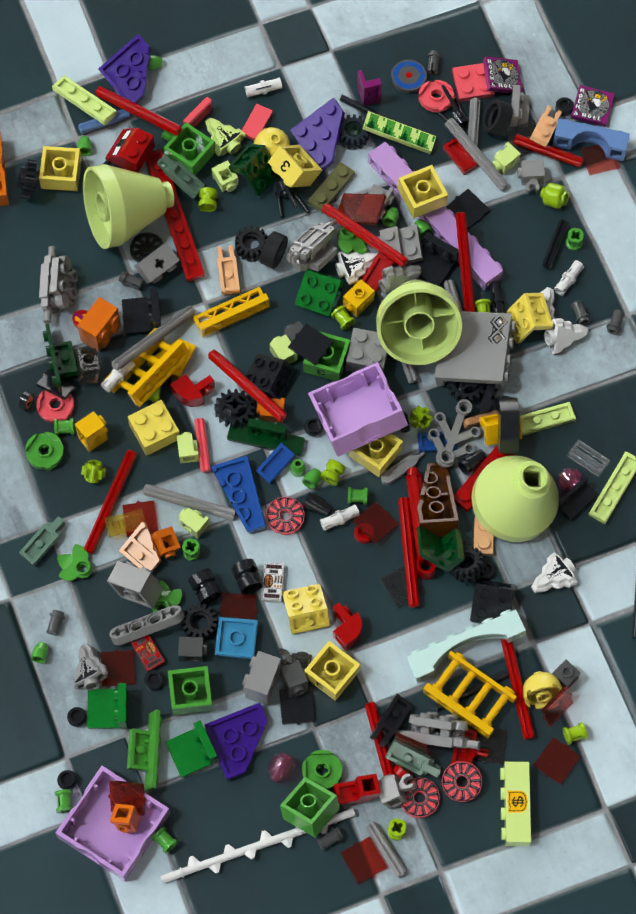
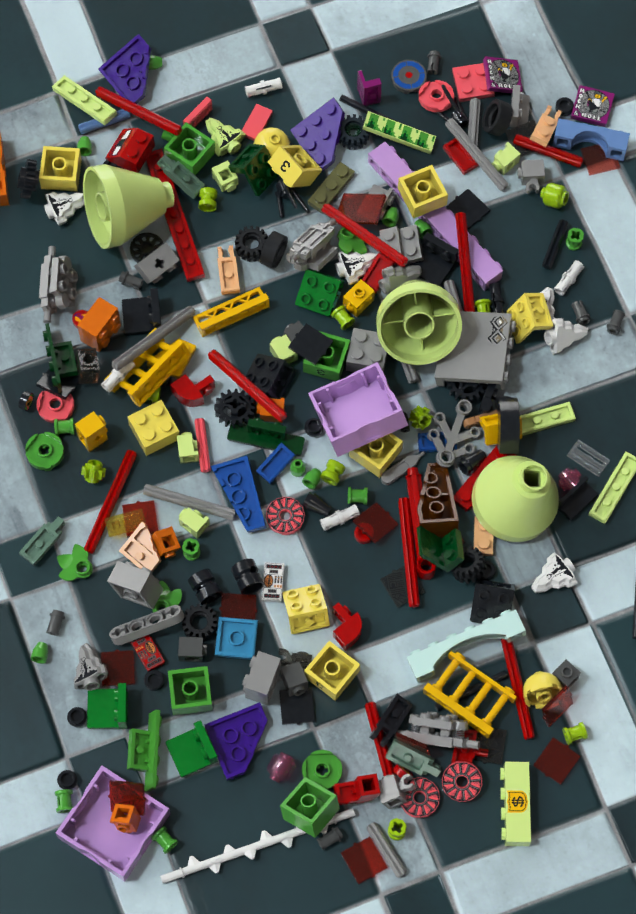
none -> white rock [44,192,85,226]

